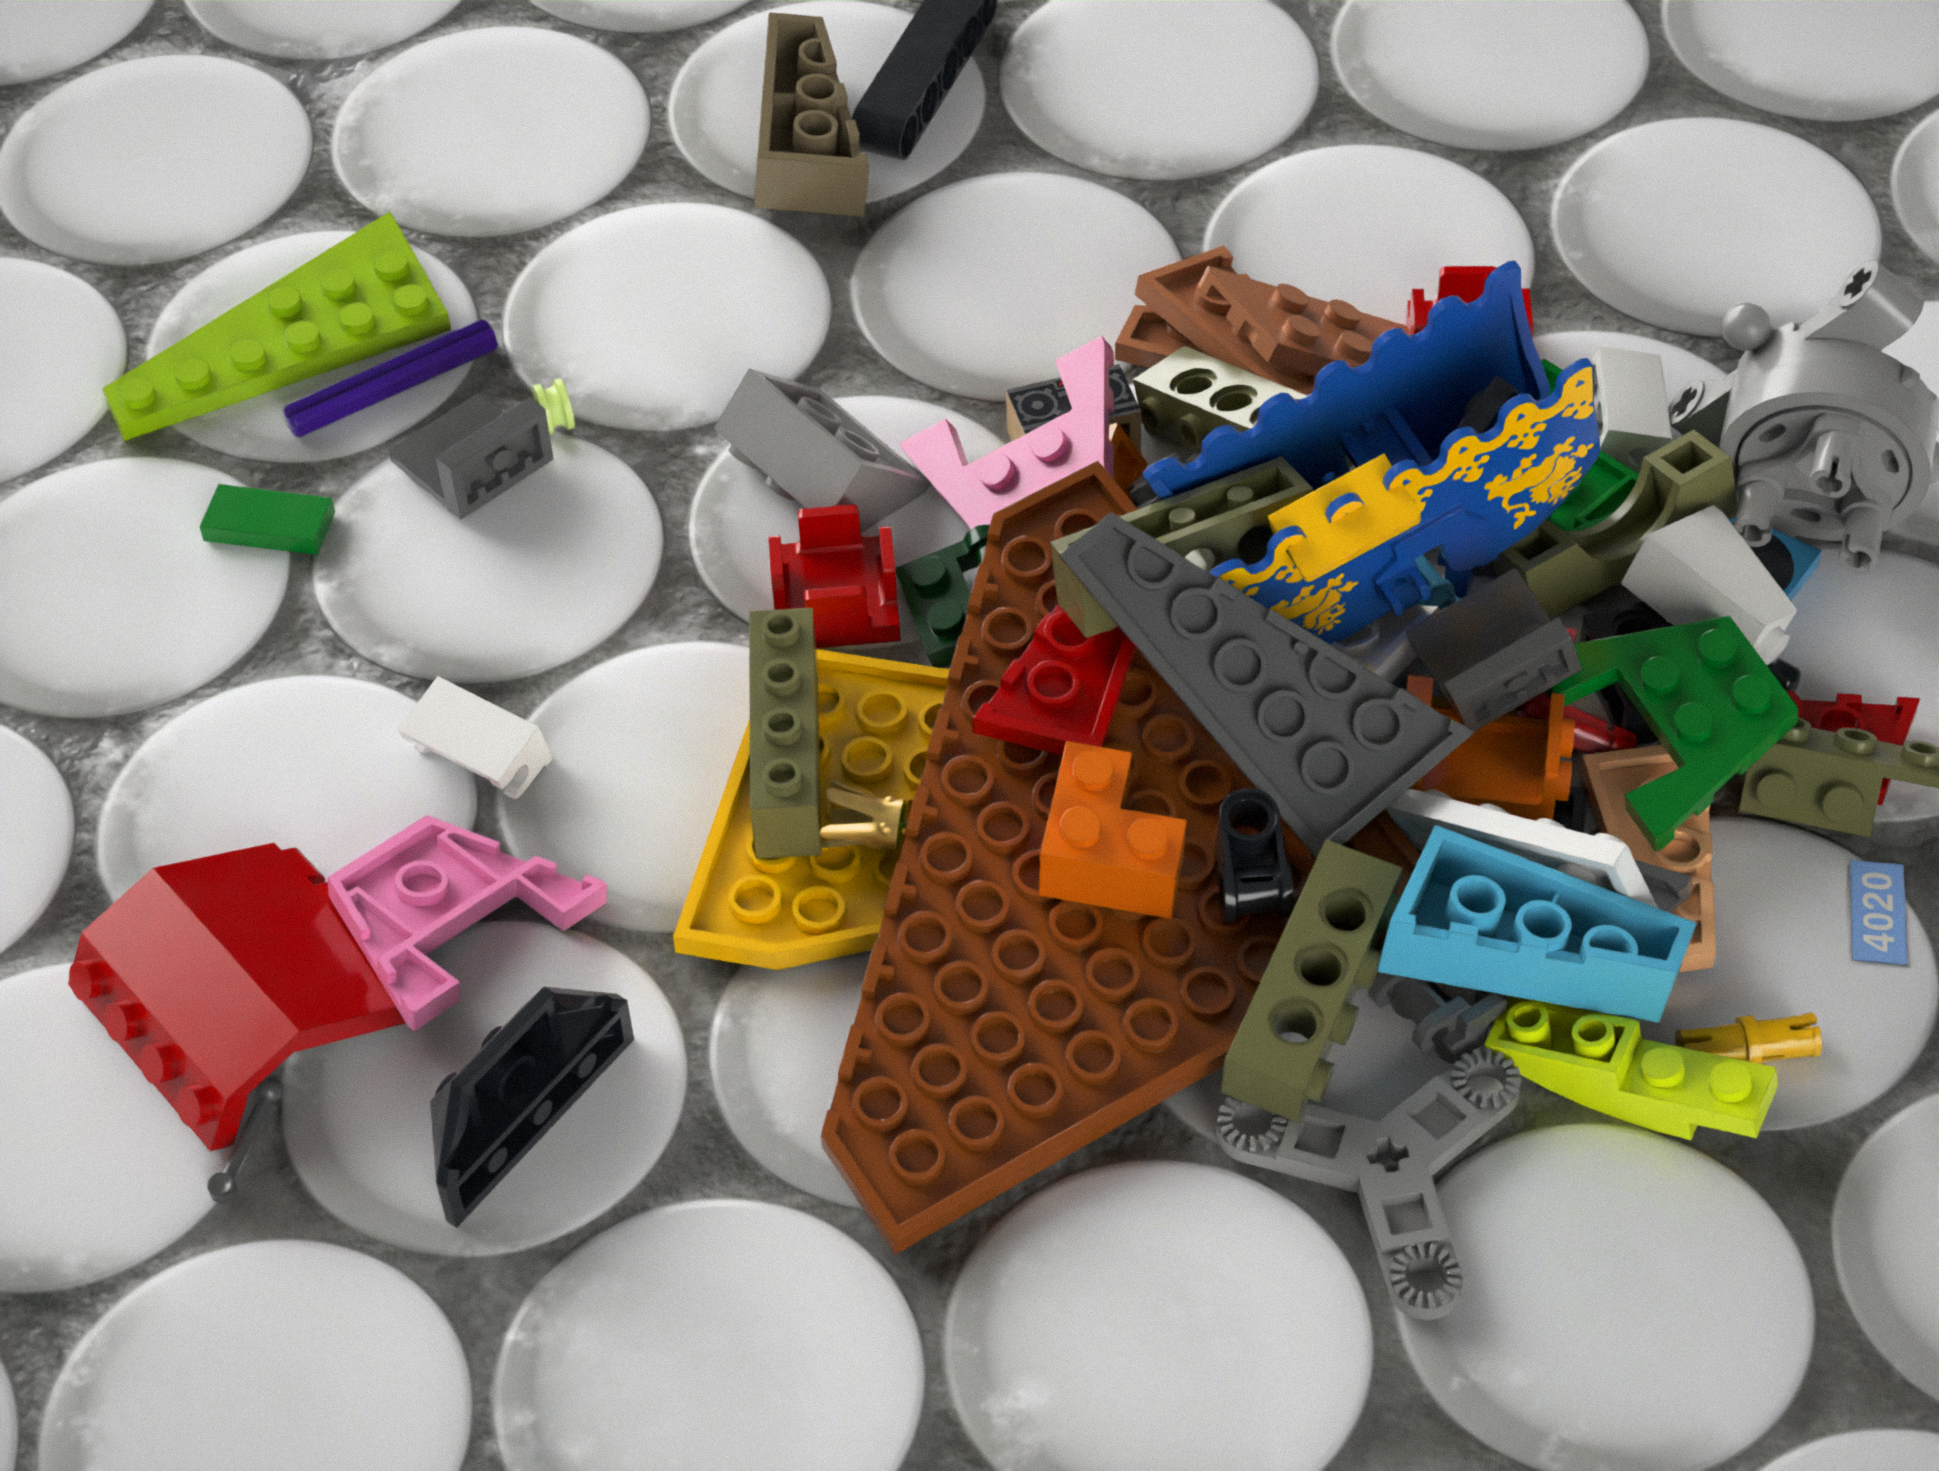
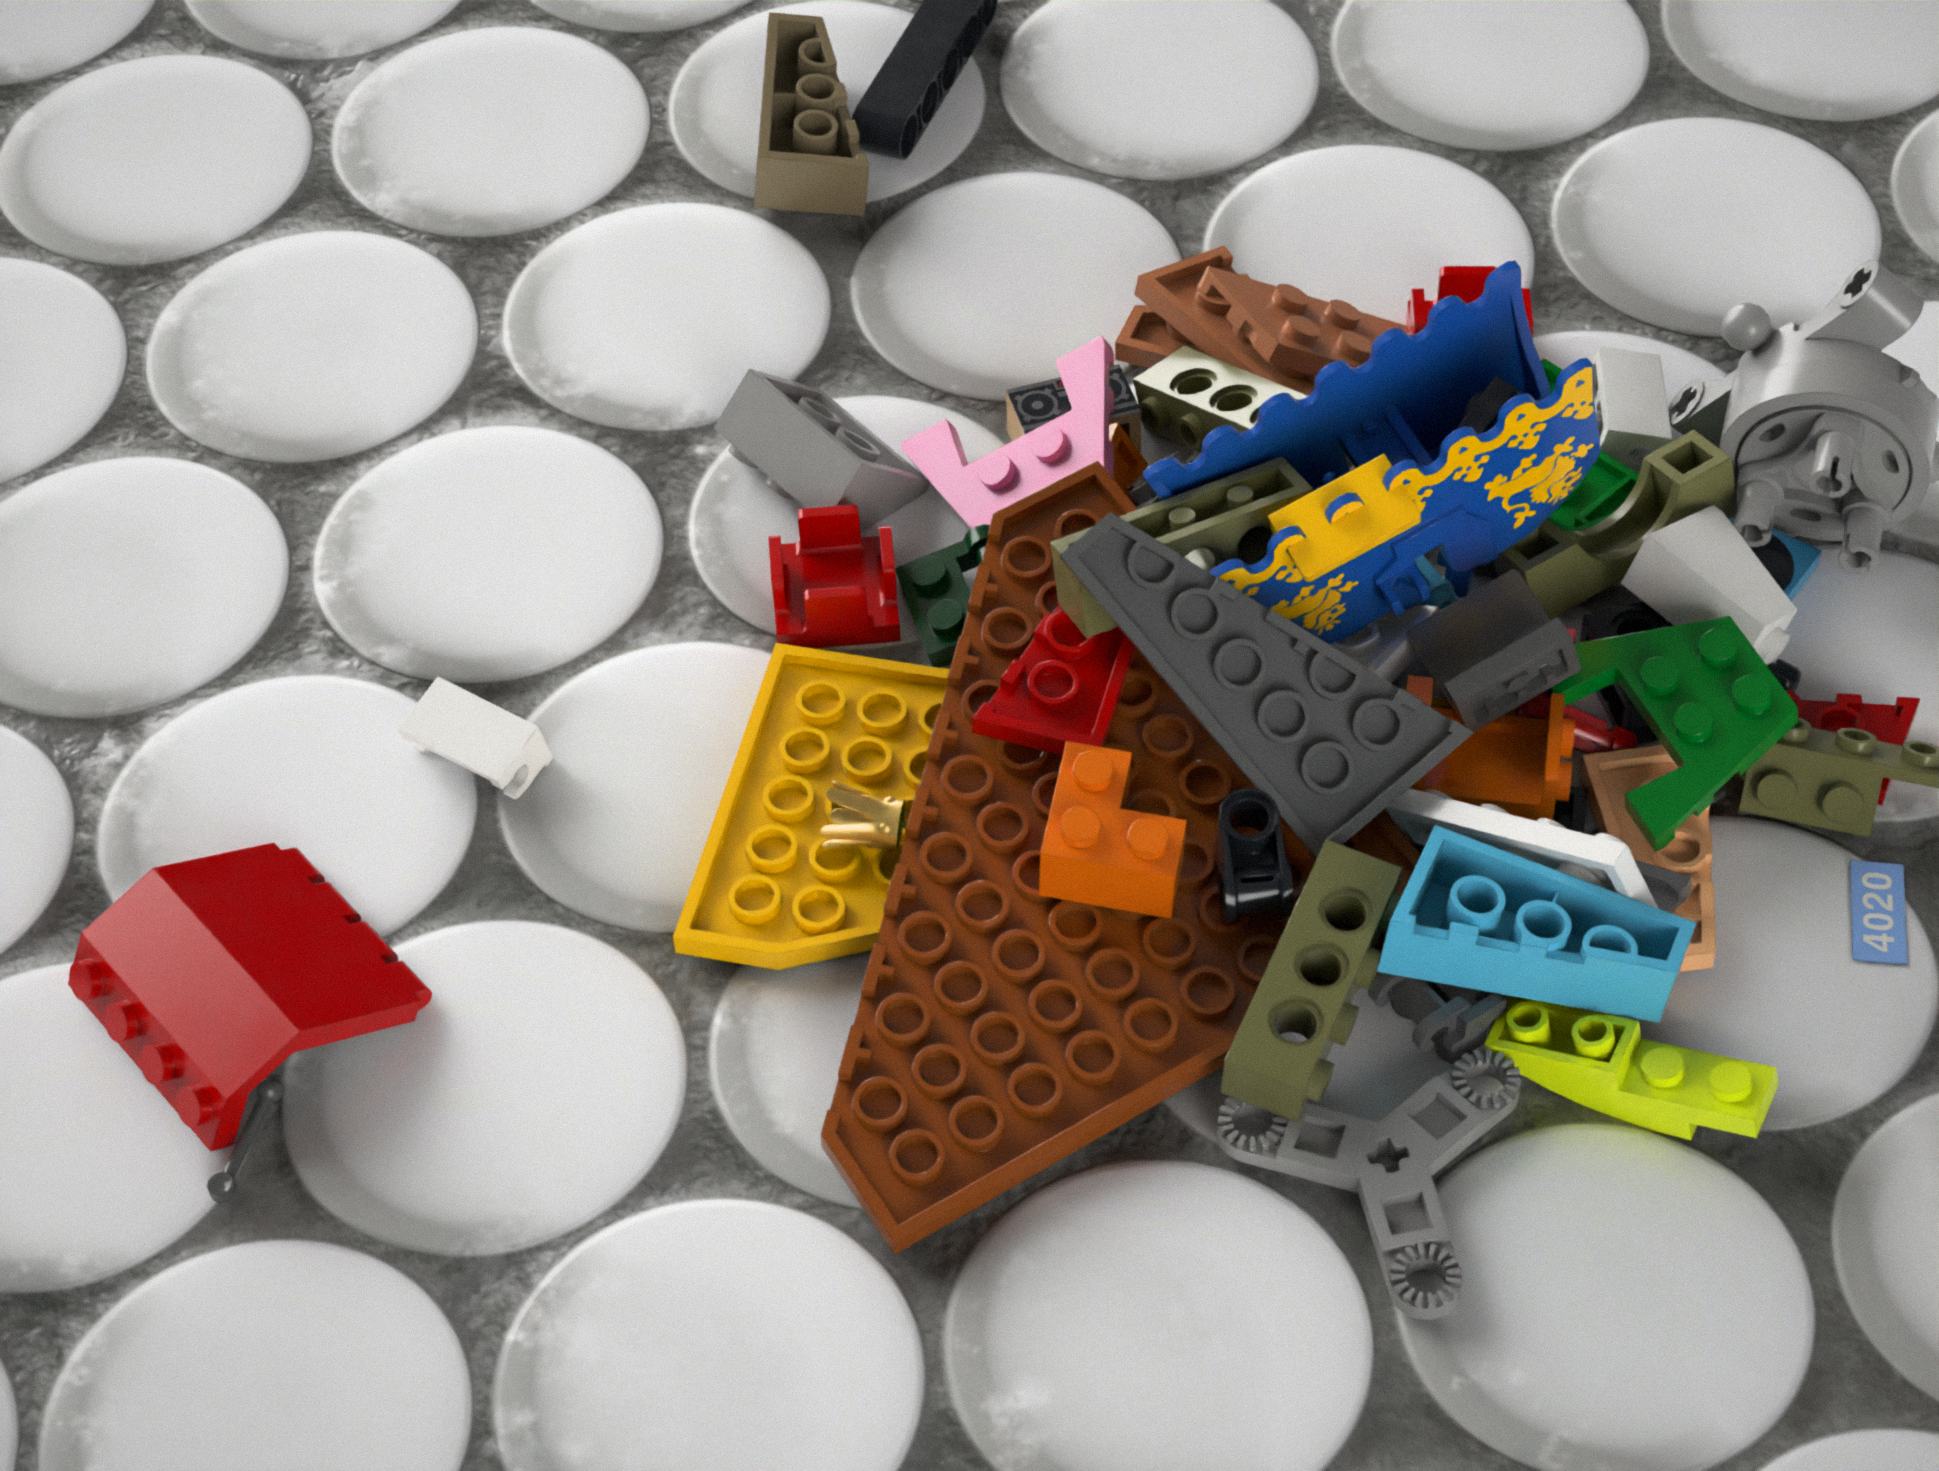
lime wing [102,211,451,441] -> none
green tile [199,484,335,555] -> none
dark purple axle [283,319,498,437] -> none
bright pink wing [328,815,607,1031] -> none
dark grey bracket [389,394,554,520] -> none
black wedge [430,986,634,1228] -> none
yellowish green bush [532,378,575,435] -> none
olive brick [749,608,822,859] -> none
yellow pin [1674,1012,1822,1064] -> none

